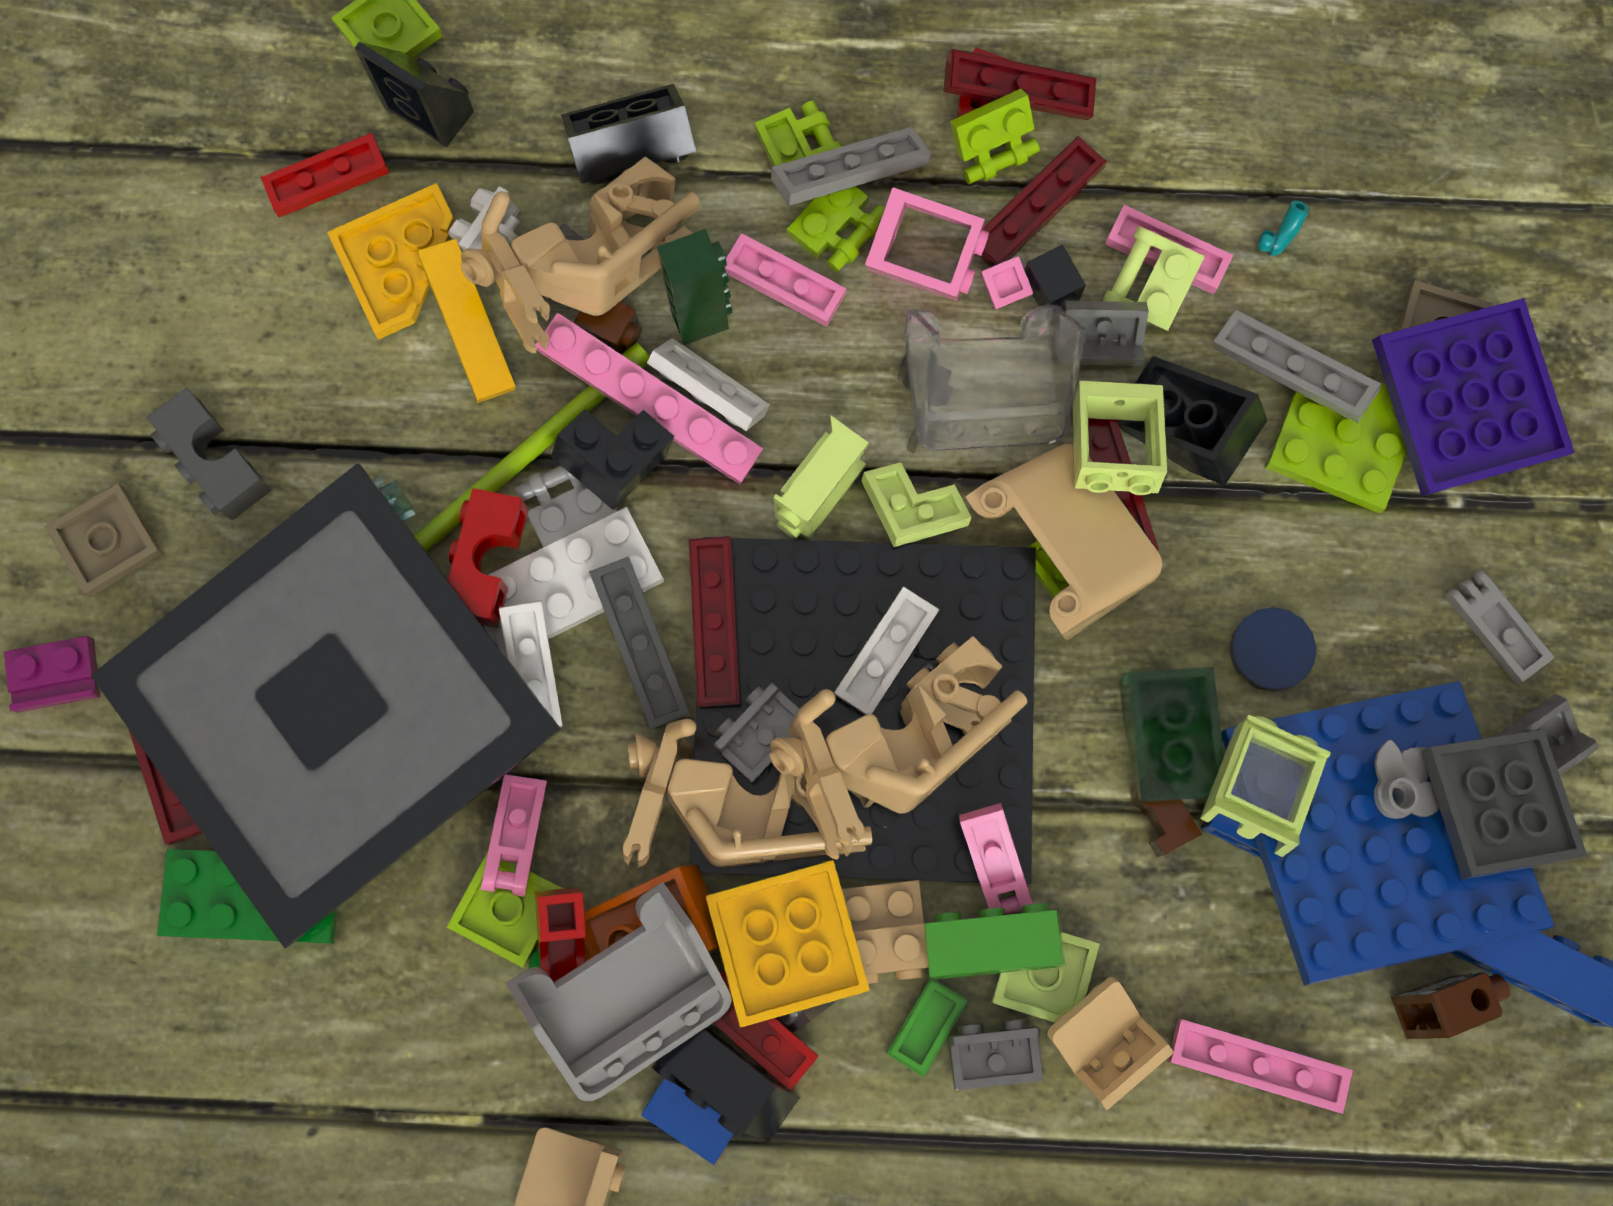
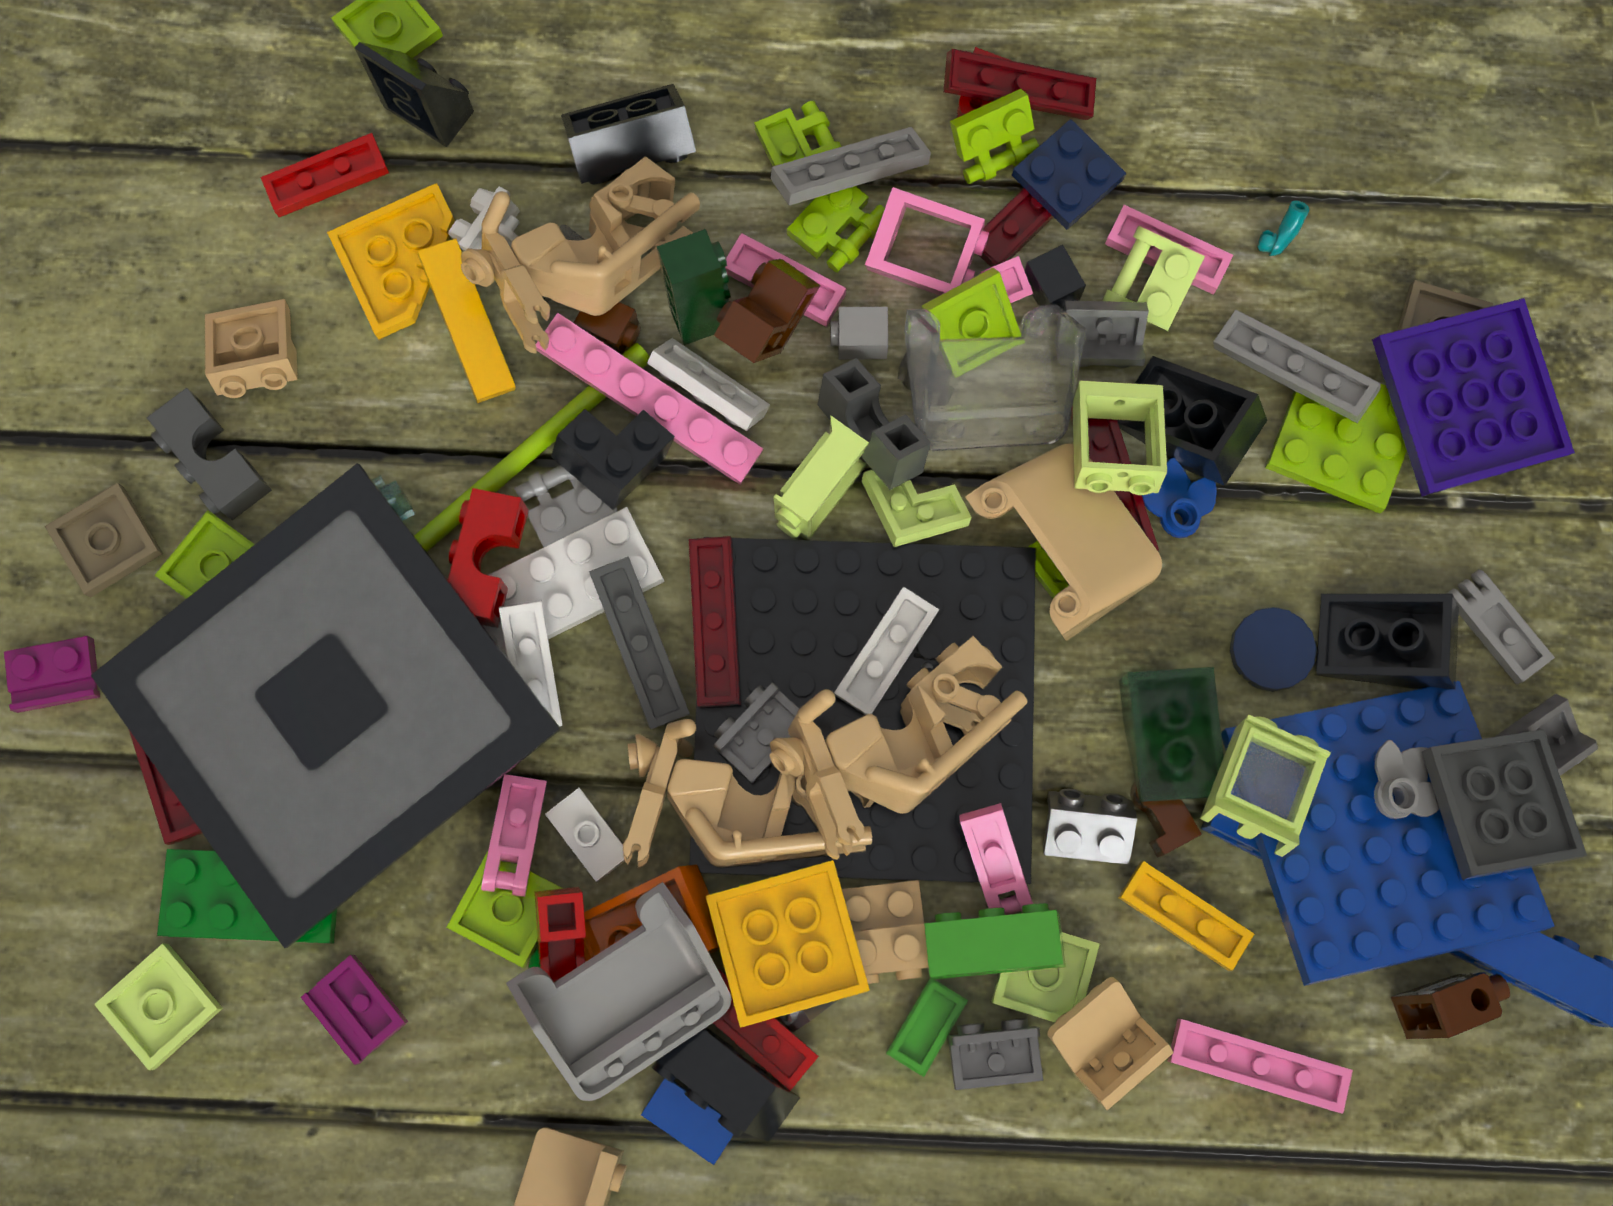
none -> yellowish green plate [94,943,223,1070]
none -> lime plate [155,510,255,599]
none -> tan plate [205,299,298,398]
none -> magenta plate [301,955,409,1065]
none -> white plate [545,788,624,882]
none -> reddish brown brick [714,259,821,363]
none -> dark grey arch [817,358,931,490]
none -> light grey brick [830,307,888,359]
none -> lime plate [922,268,1024,379]
none -> dark blue plate [1012,119,1126,230]
none -> bracket [1043,789,1137,865]
none -> yellow plate [1118,861,1255,971]
none -> blue plate [1142,458,1217,538]
none -> black slope [1316,594,1459,689]

